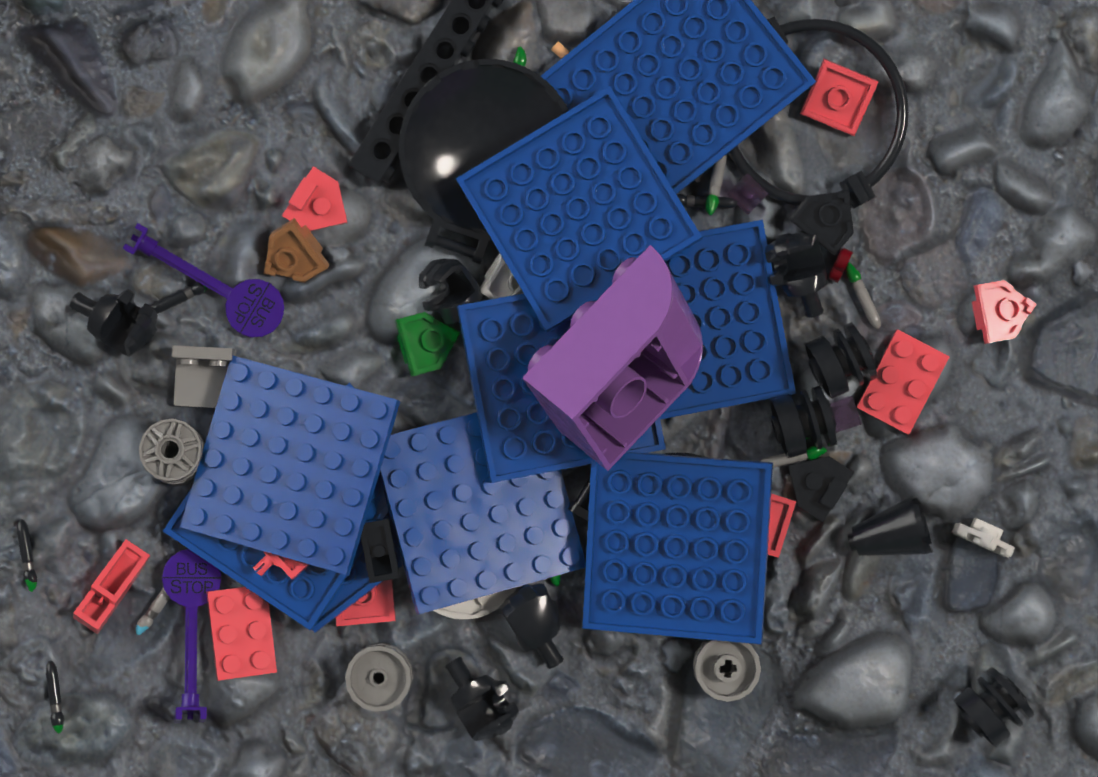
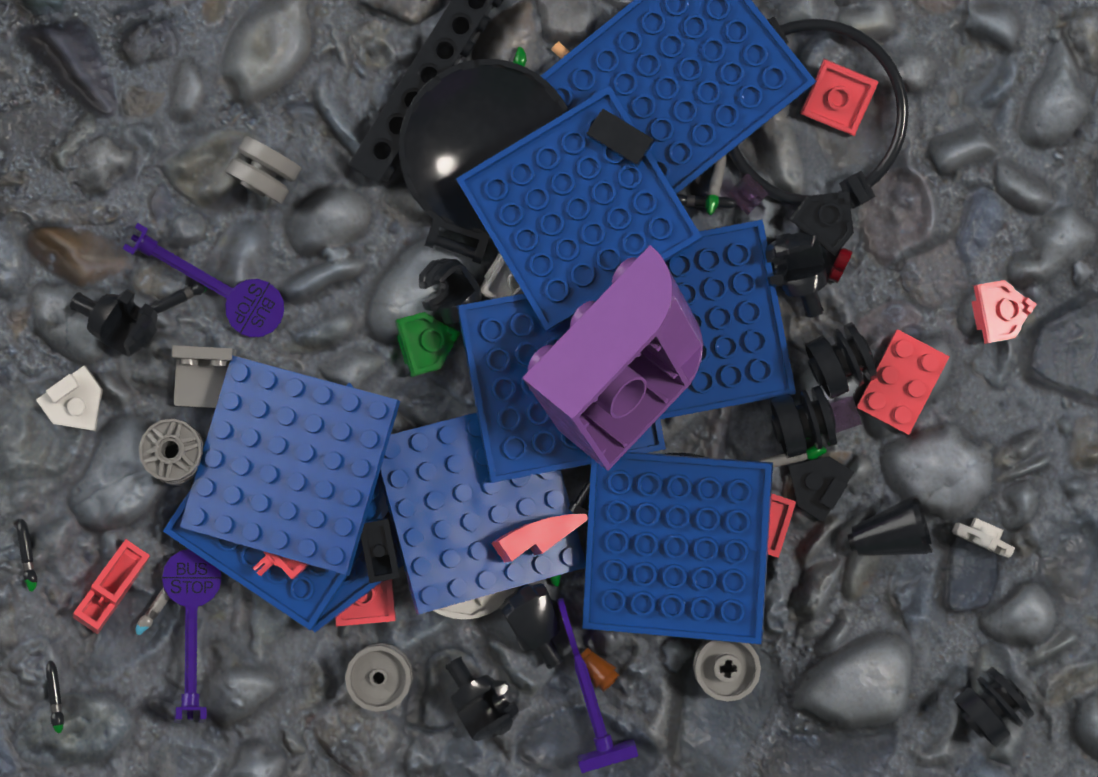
coral plate [206,586,277,681] -> none
medium nougat plate [264,218,329,283] -> none
coral plate [282,166,348,231] -> none
light grey piece [846,262,881,329] -> none
none -> white plate [36,365,103,431]
none -> light grey wheel [225,135,302,204]
none -> coral slope [491,514,588,563]
none -> dark purple piece [557,597,639,773]
none -> dark orange cone [581,648,620,692]
none -> black tile [586,109,654,167]

